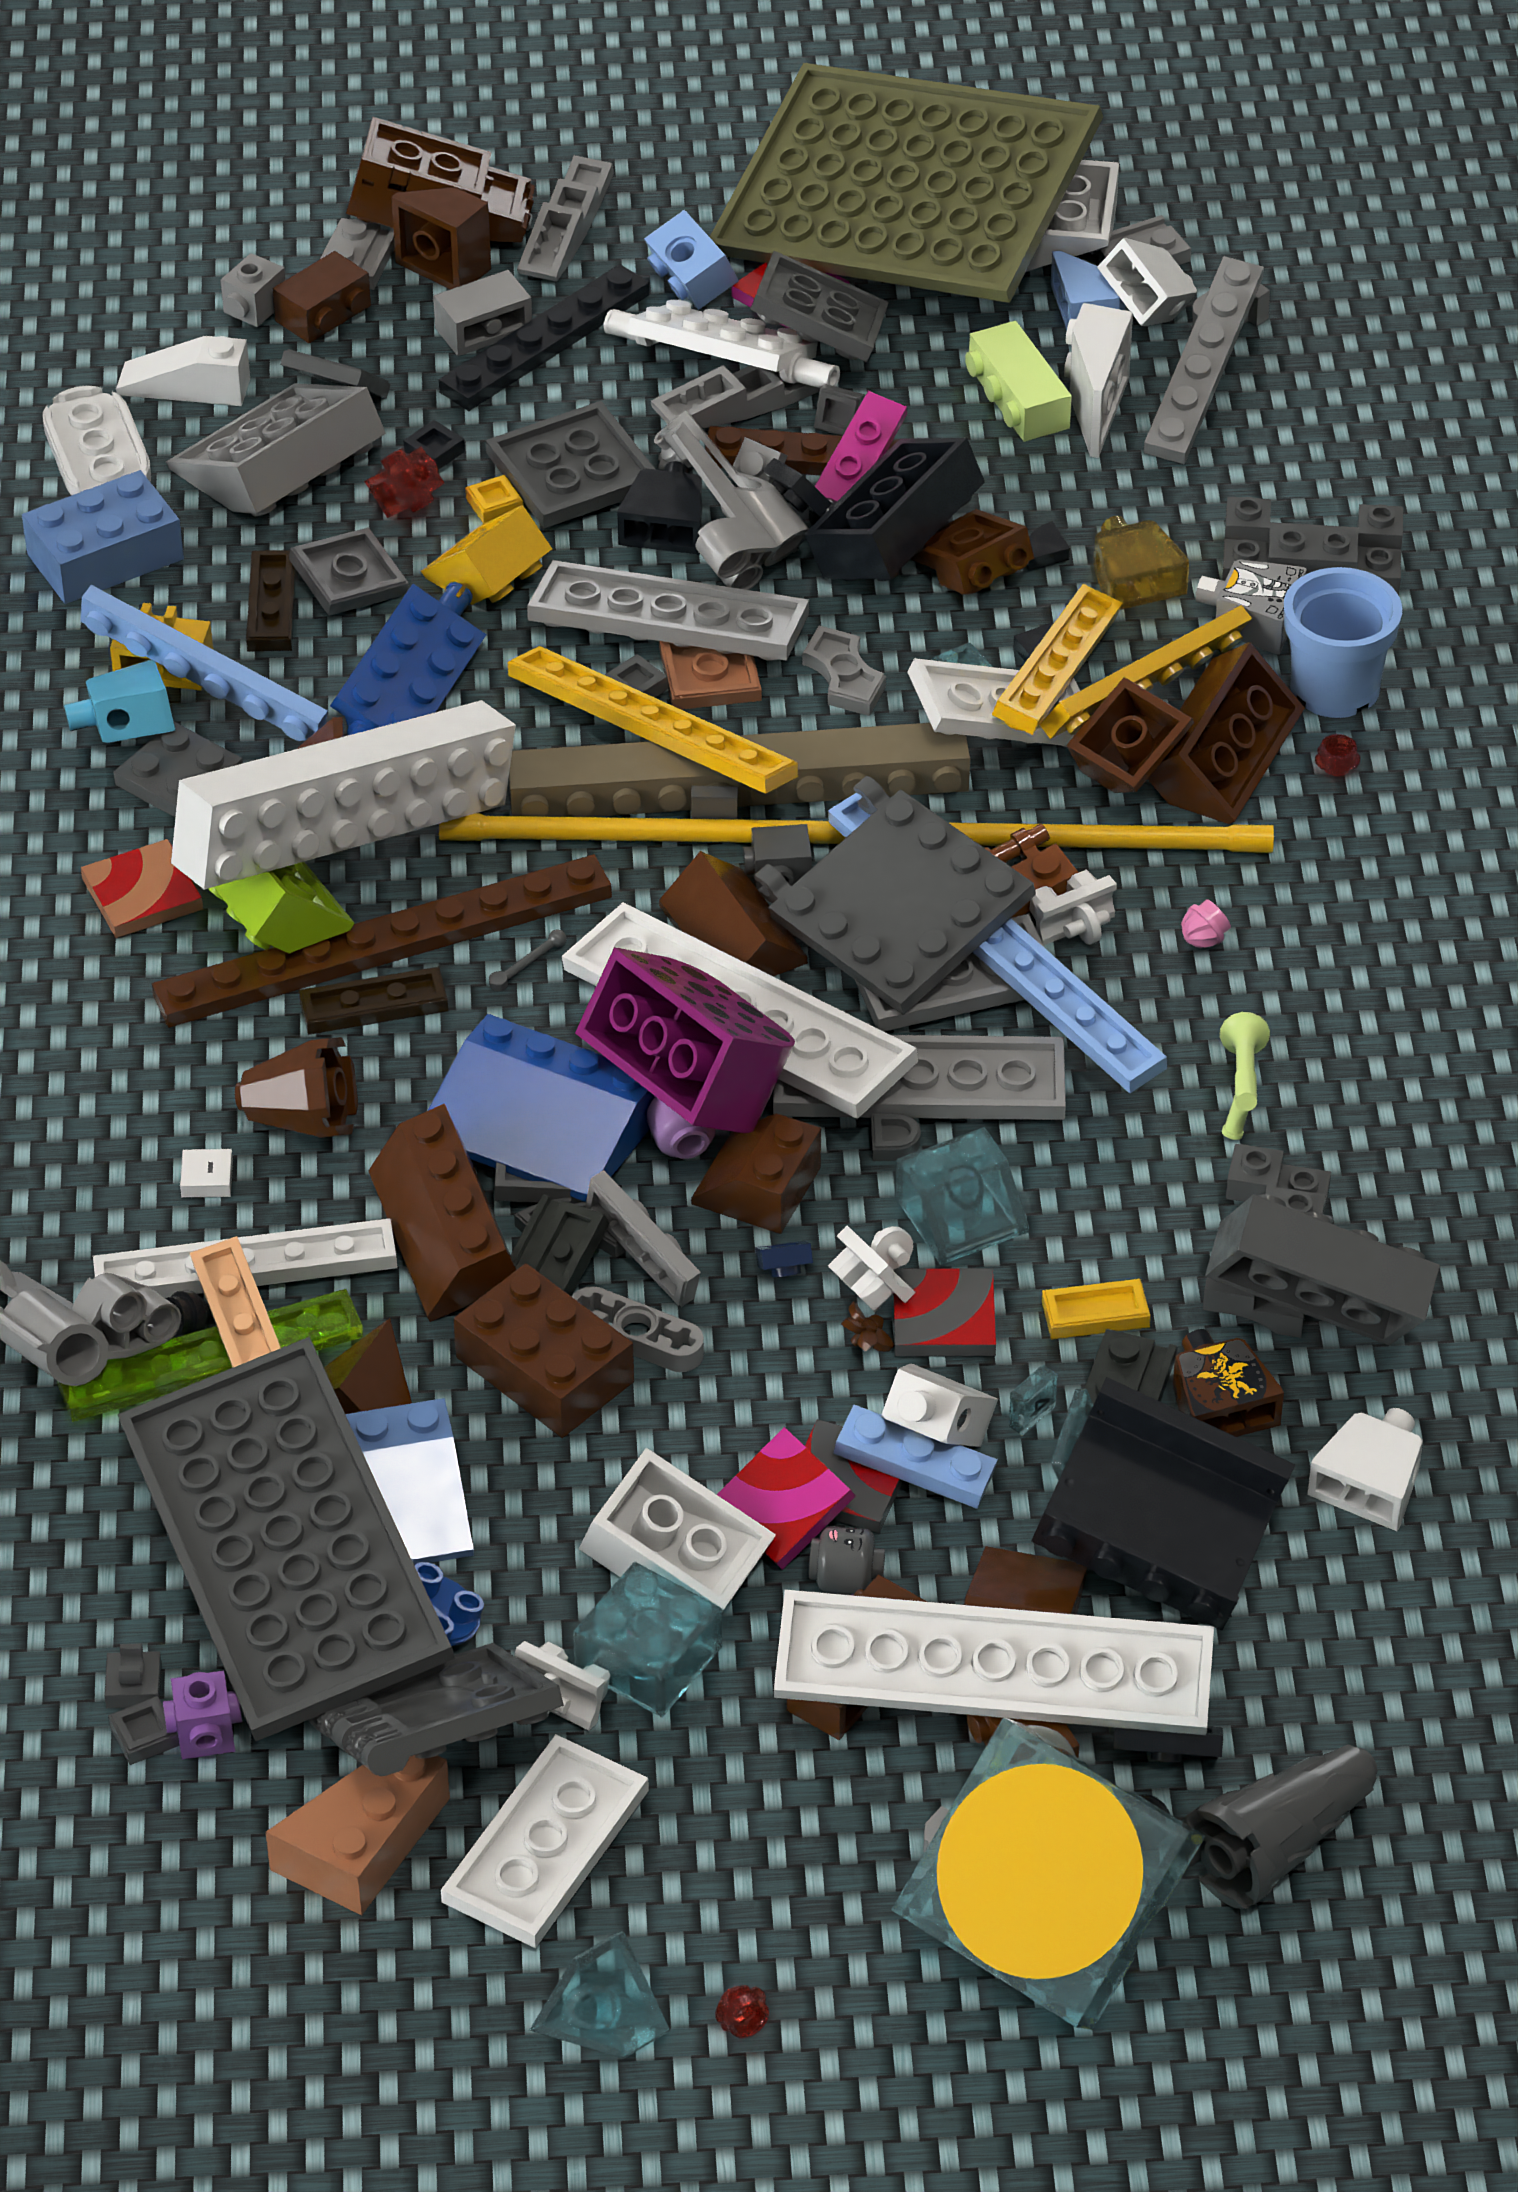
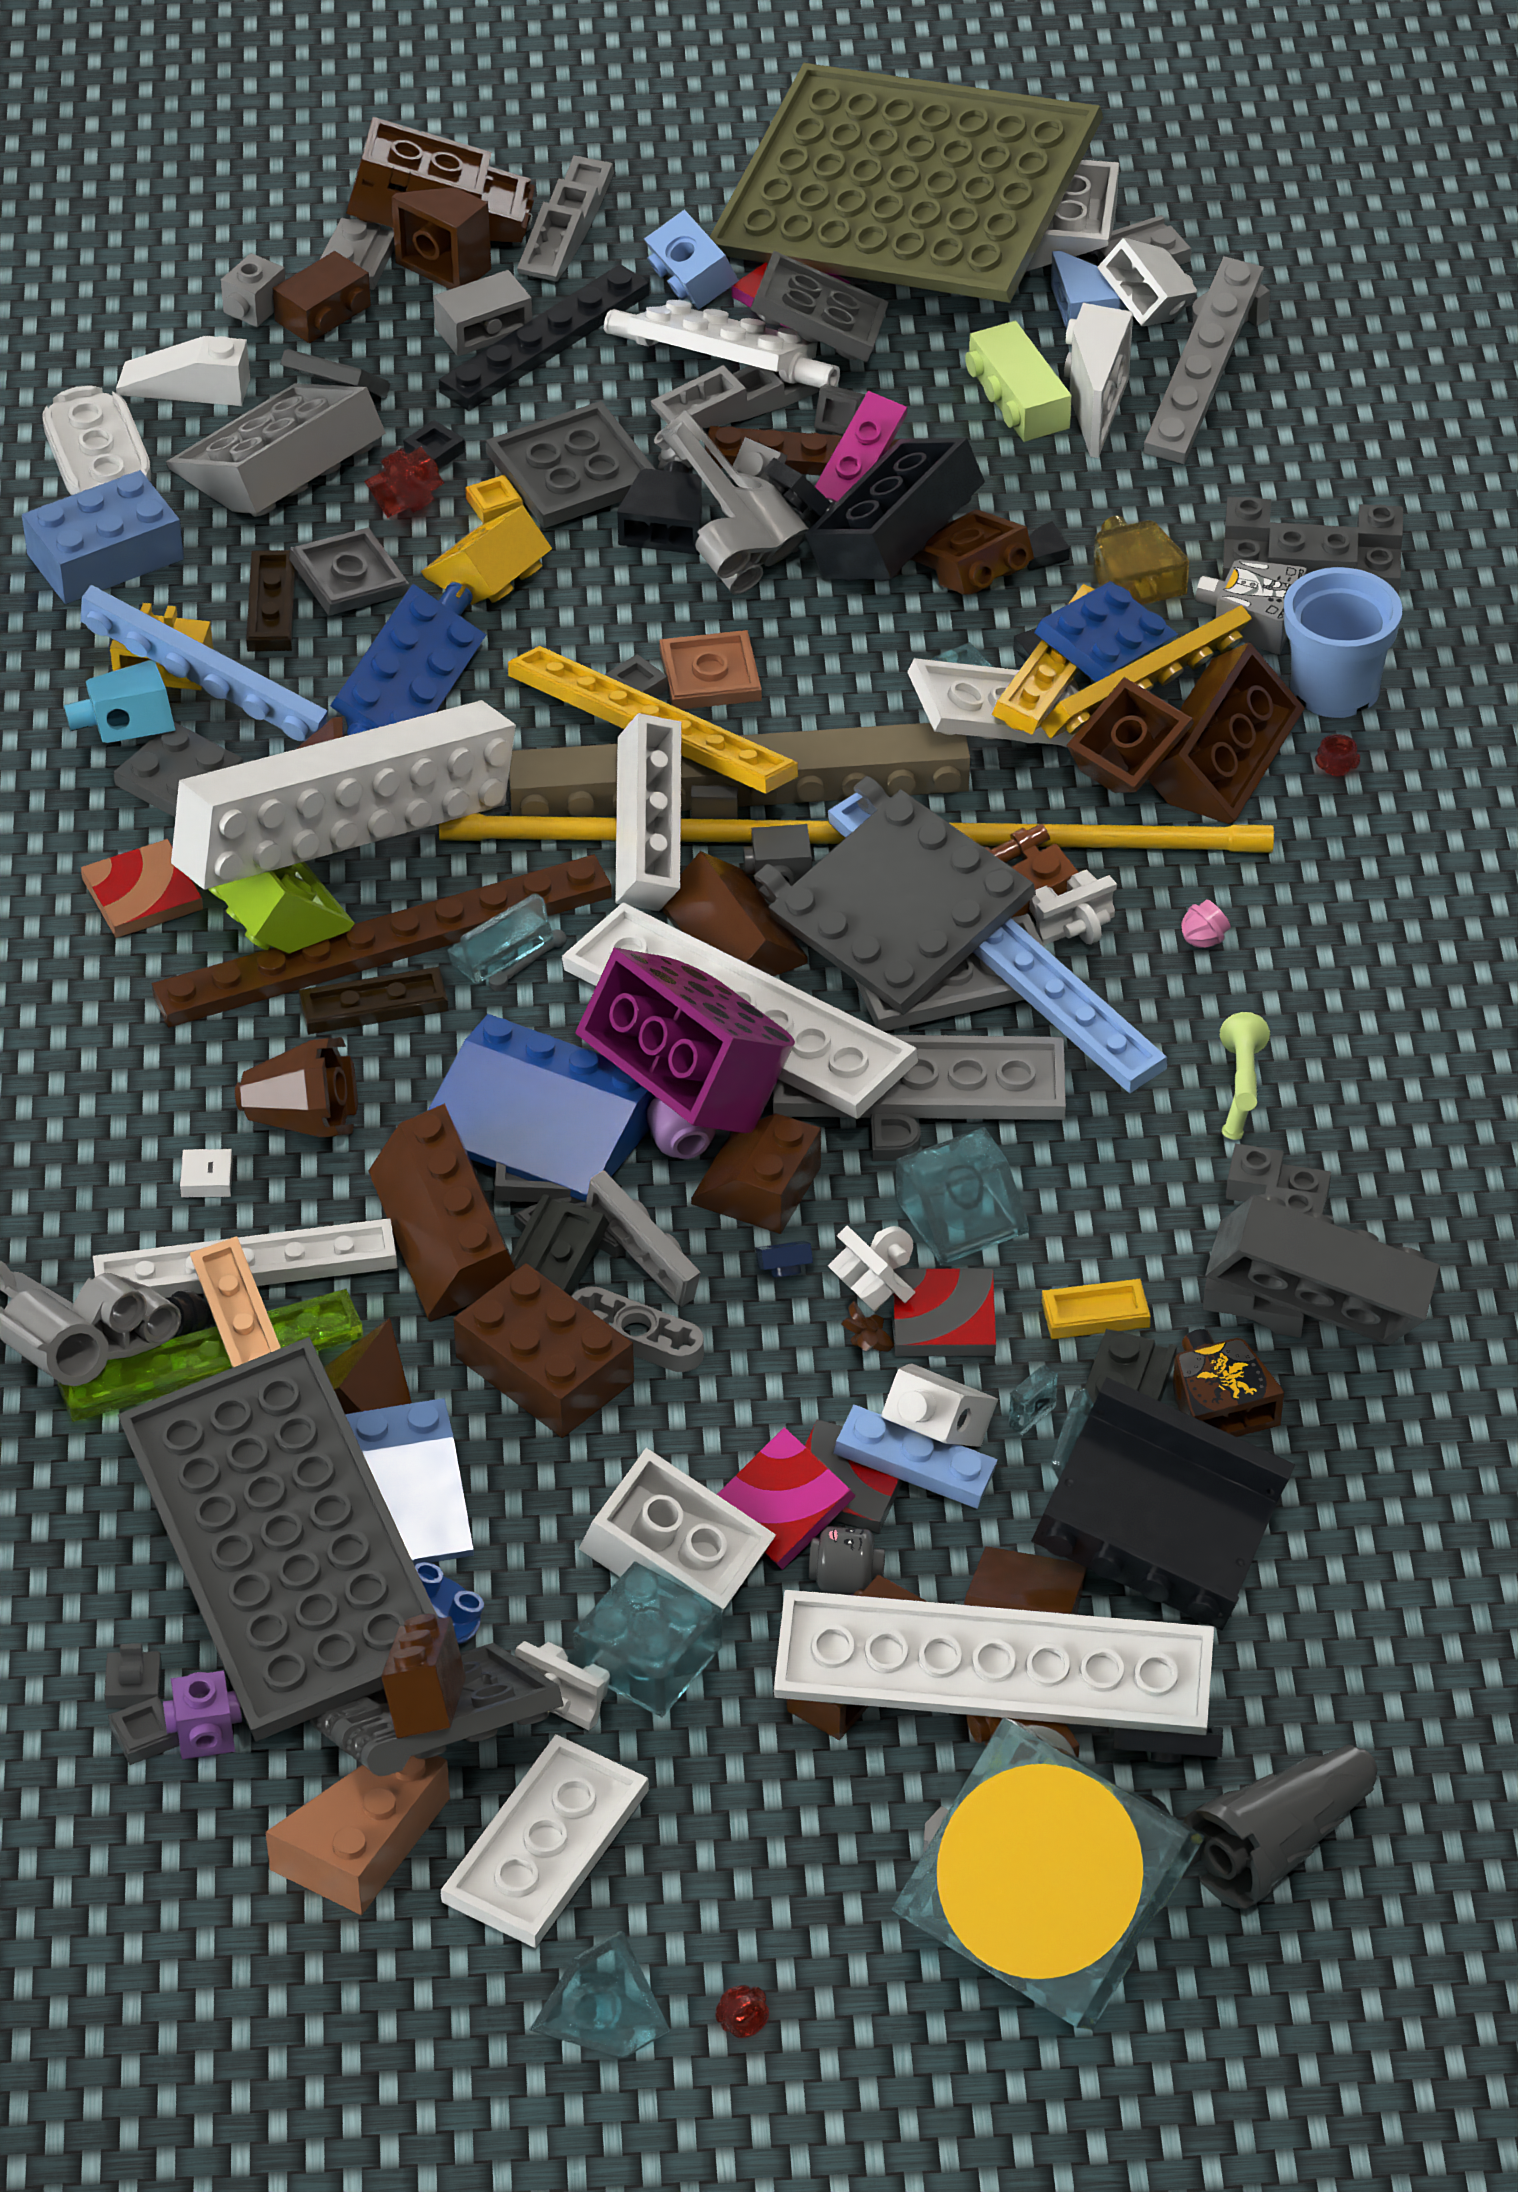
light grey plate [527,560,809,661] -> none
light grey tile [802,625,886,716] -> none
white torso [1307,1408,1423,1531] -> none
none -> reddish brown brick [381,1614,466,1738]
none -> clear light blue panel [448,893,554,985]
none -> white brick [615,713,681,911]
none -> blue plate [1034,581,1178,682]

